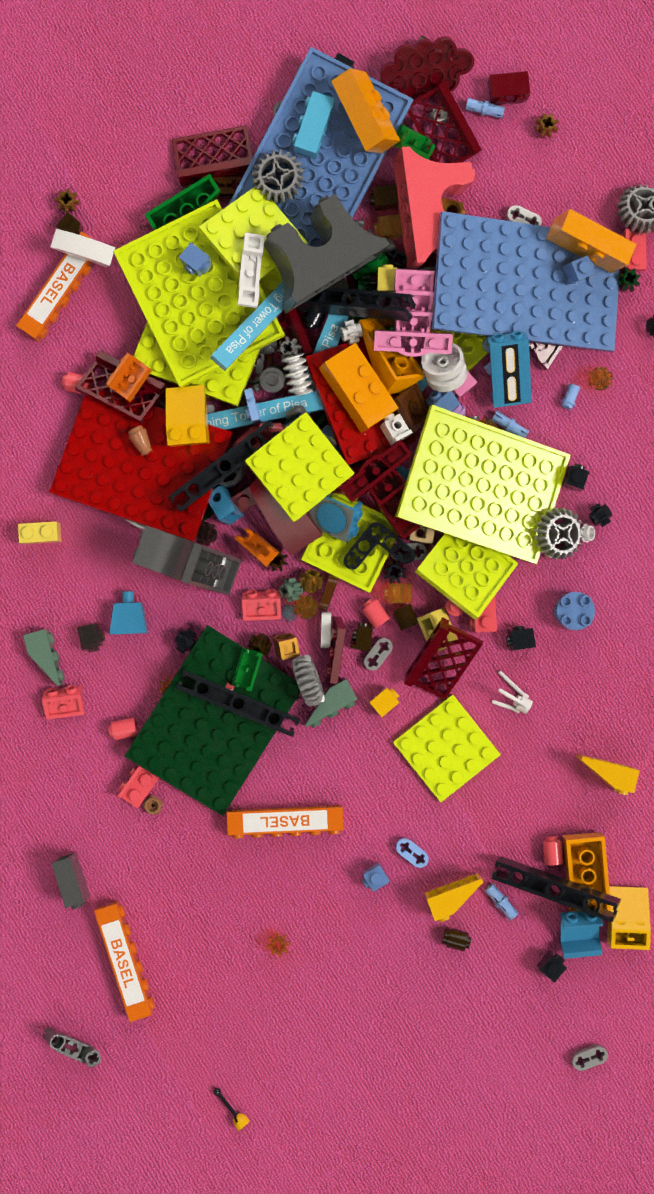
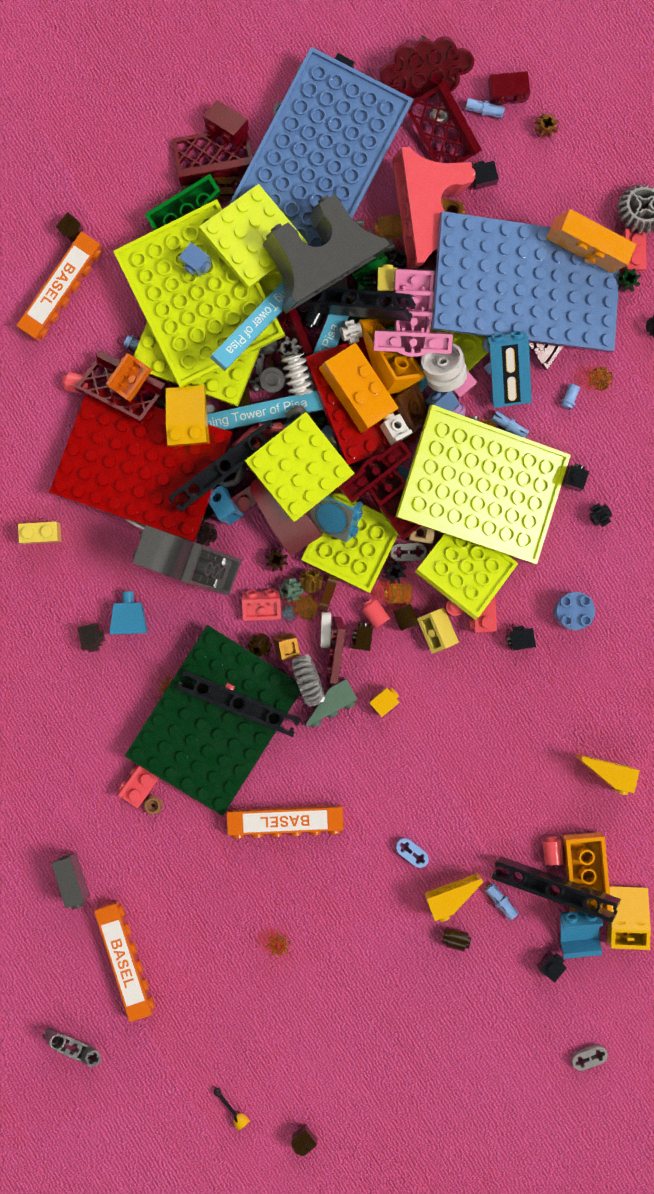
sand green slope [23,629,65,686] -> none
coral bracket [42,685,85,720] -> none
white slope [50,229,115,267] -> none
pearl gold gear [55,188,80,213] -> none
coral brick [108,717,138,741] -> none
nougat cone [128,425,153,456] -> none
black gear [174,629,197,654] -> none
green hinge [231,647,263,692] -> none
orange hinge [234,528,279,567] -> none
white slope [237,232,265,308] -> none
light blue plate [244,388,261,424] -> none
light grey gear [252,149,304,203] -> none
medium azure brick [292,91,335,159] -> none
light orange brick [331,68,400,153] -> none
black beam [343,522,415,570] -> none
medium blue brick [362,862,390,892] -> none
light grey beam [364,638,393,671] -> none
dark brown brick [369,184,398,211] -> none
neon yellow plate [393,694,501,802] -> none
green hinge [394,124,435,160] -> none
dark red fence [404,617,483,700] -> none
white plant [492,671,533,714] -> none
white beam [506,205,542,226] -> none
light grey gear [534,508,584,560] -> none
medium blue brick [562,256,595,285] -> none
white plate [581,524,595,543] -> none
none -> light blue pin [123,335,140,351]
none -> dark red brick [203,100,249,146]
none -> dark brown piece [292,1124,317,1156]
none -> black brick [471,161,499,190]

